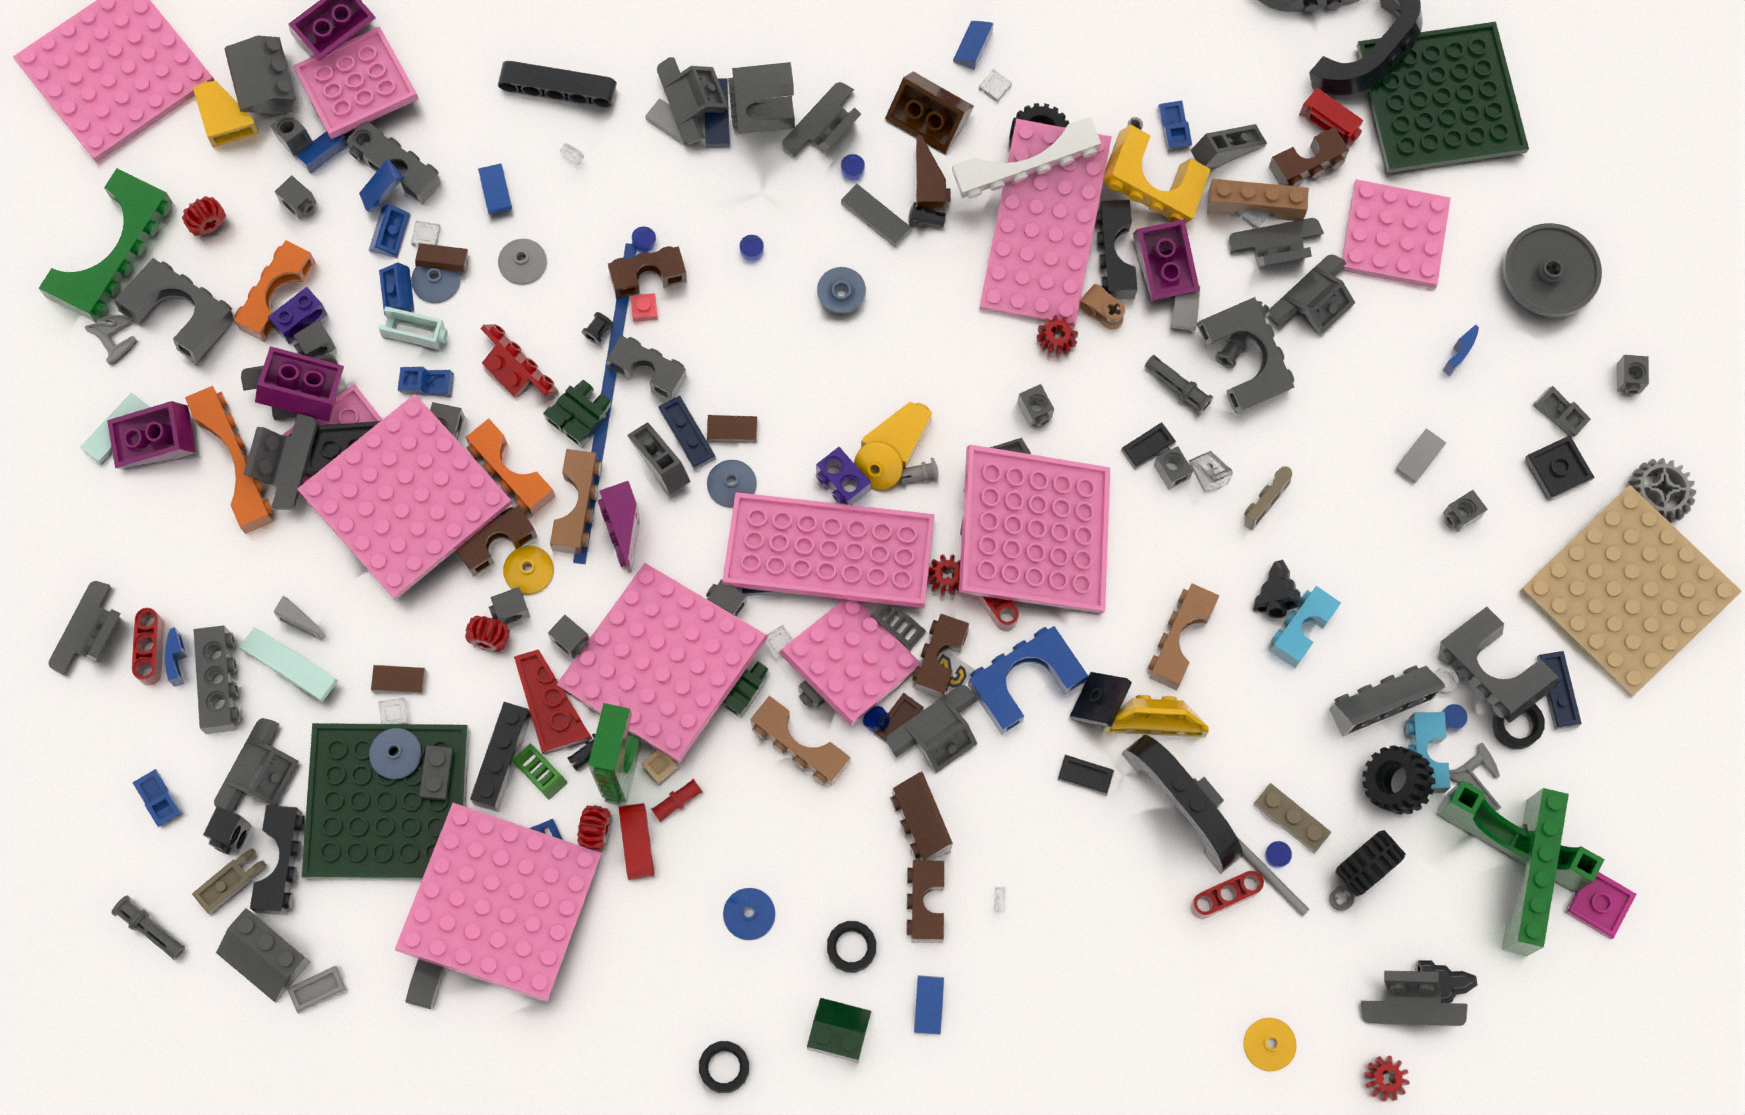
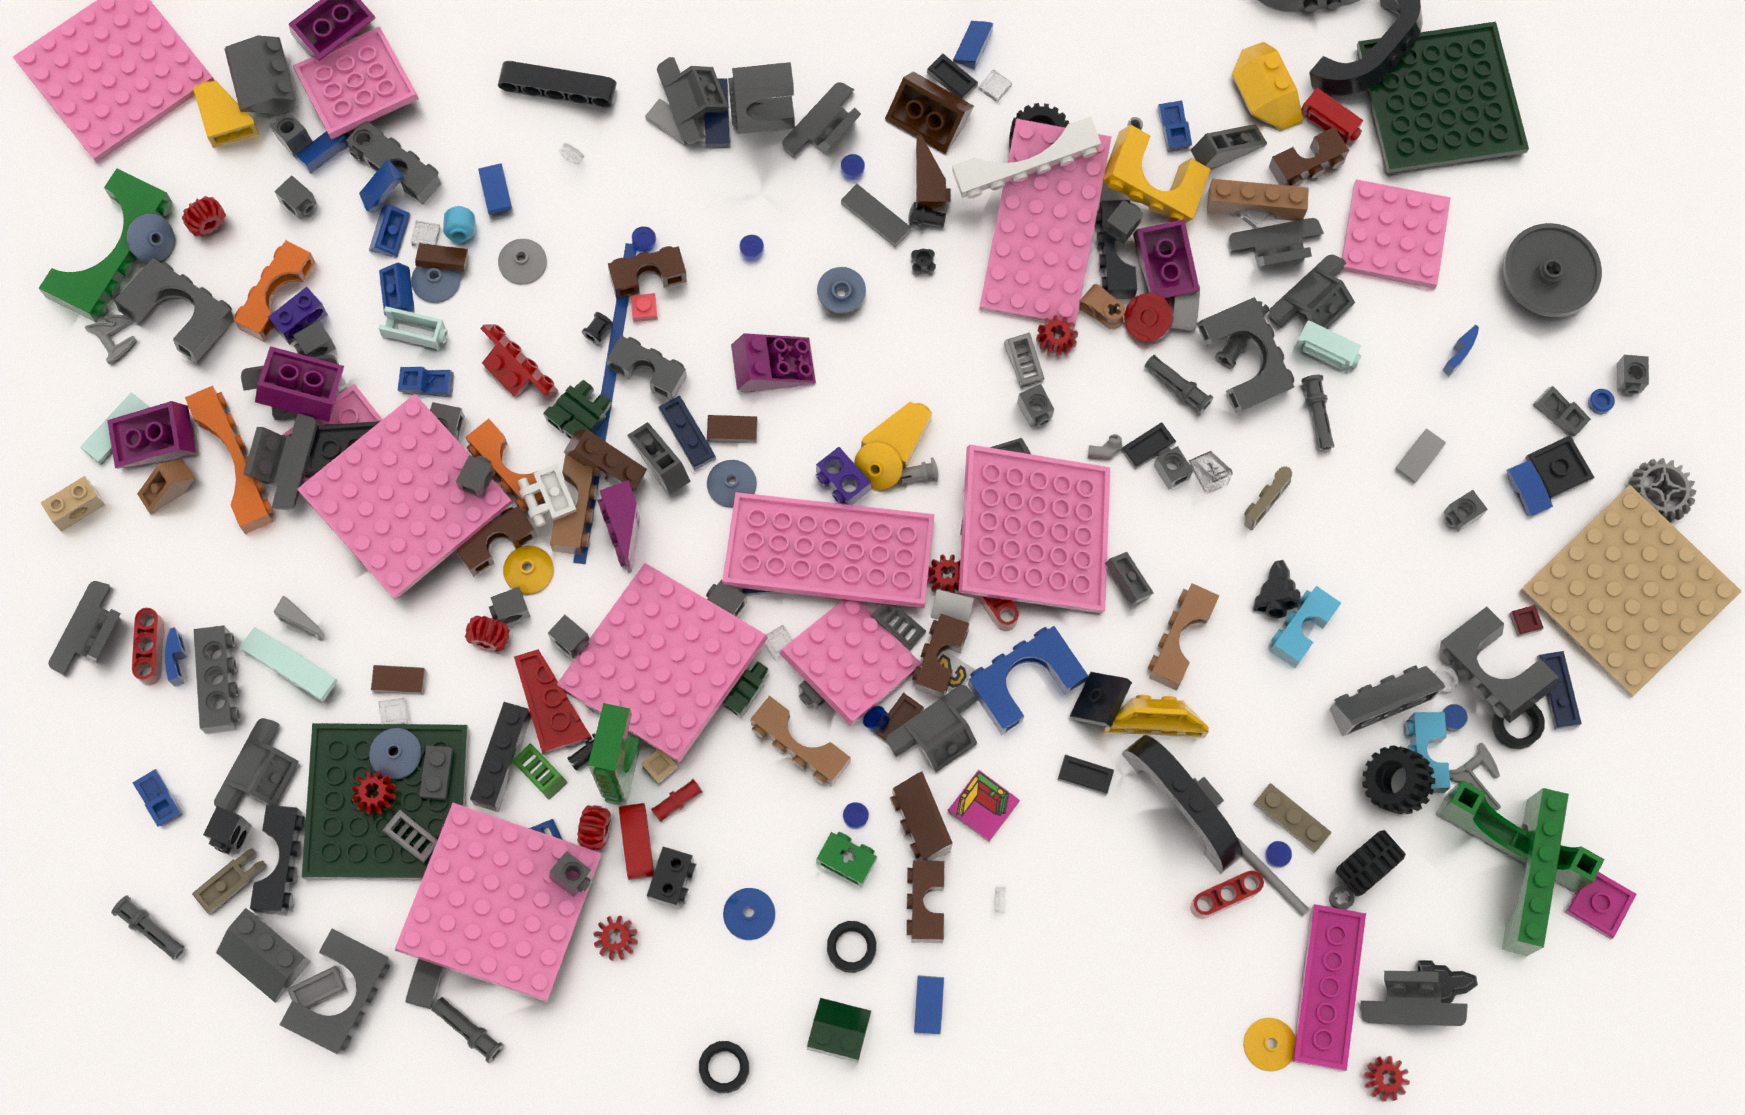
none -> tan brick [40,476,105,532]
none -> sand blue dish [127,214,175,263]
none -> medium nougat slope [137,459,195,513]
none -> dark grey arch [279,928,390,1054]
none -> red gear [352,771,397,816]
none -> light grey slope [382,810,438,863]
none -> dark grey pin [431,997,504,1064]
none -> medium azure head [443,206,475,243]
none -> dark grey brick [456,455,495,499]
none -> white plate [517,464,576,527]
none -> dark grey brick [549,851,592,897]
none -> reddish brown arch [564,429,647,491]
none -> red gear [593,916,638,961]
none -> black brick [647,846,697,909]
none -> magenta slope [731,333,816,391]
none -> green brick [816,832,877,888]
none -> clear blue tile [843,802,869,829]
none -> black plate [911,249,936,273]
none -> black tile [927,53,978,100]
none -> white sticker [931,590,974,623]
none -> tile [947,769,1020,842]
none -> light grey slope [1004,332,1045,386]
none -> light grey arm [1088,434,1122,459]
none -> dark grey brick [1104,199,1143,244]
none -> dark grey plate [1105,552,1154,605]
none -> red tile [1124,293,1174,342]
none -> yellow wedge [1232,42,1303,131]
none -> dark pink plate [1292,904,1366,1071]
none -> light aqua window [1294,320,1362,374]
none -> dark grey pin [1301,374,1335,451]
none -> blue slope [1506,460,1553,516]
none -> dark red tile [1509,605,1544,637]
none -> blue tile [1588,389,1615,415]

